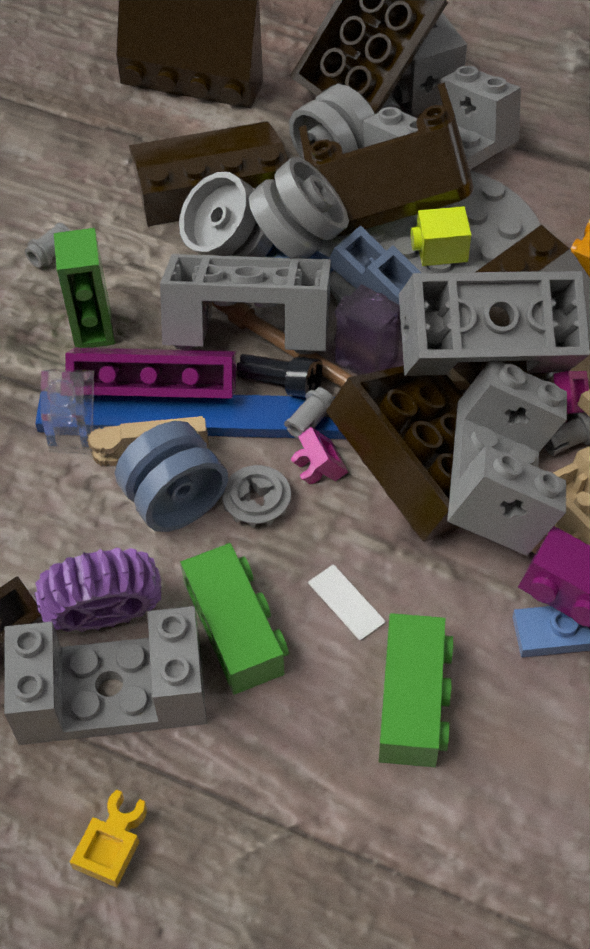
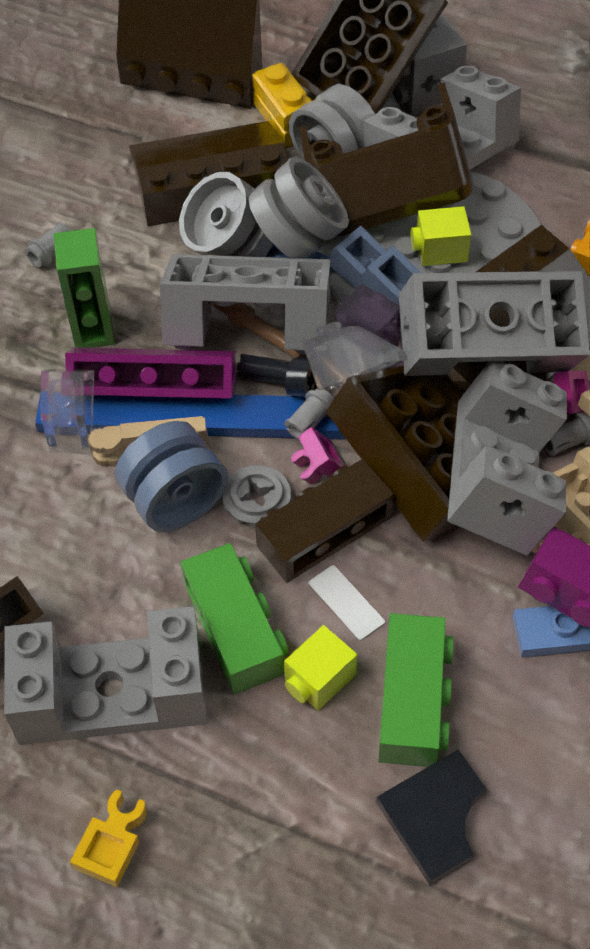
medium lavender gear [35,547,162,632] -> none
none -> yellow brick [252,63,312,148]
none -> dark brown brick [255,459,394,583]
none -> neon yellow brick [284,625,358,711]
none -> clear slope [303,322,407,390]
none -> black tile [376,749,486,886]

